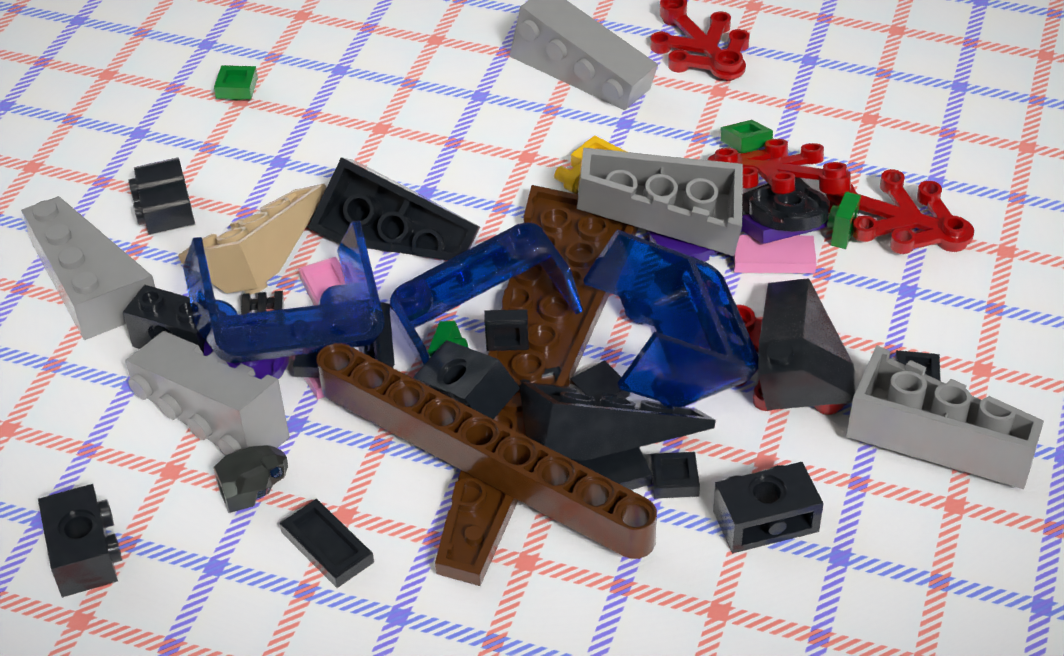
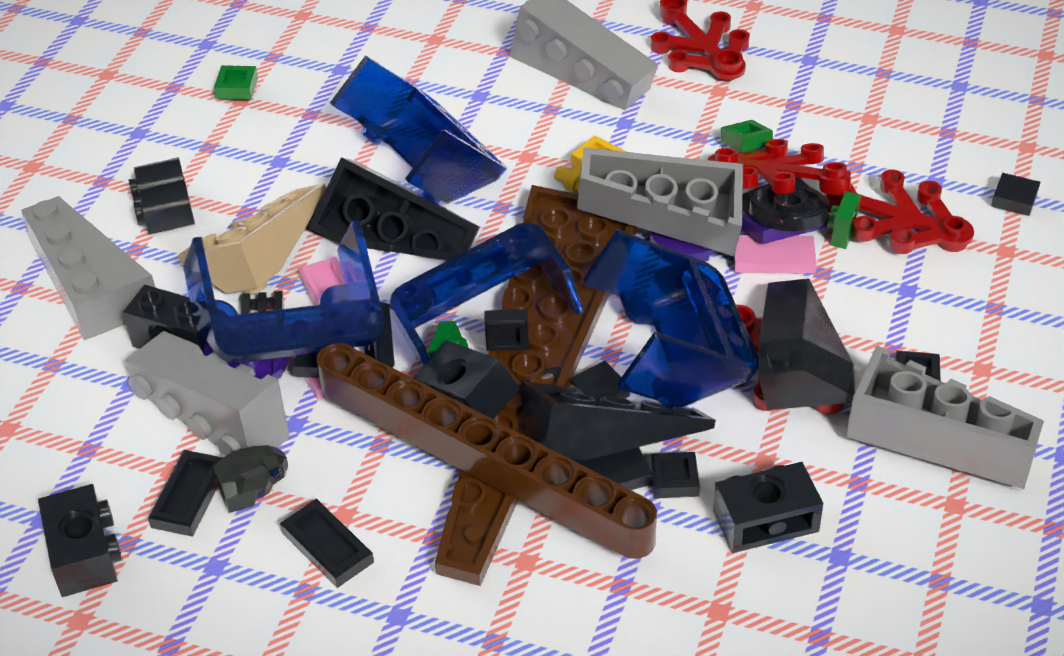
none -> black tile [148,450,223,537]
none -> clear blue windscreen [330,55,507,204]
none -> black tile [991,172,1041,216]

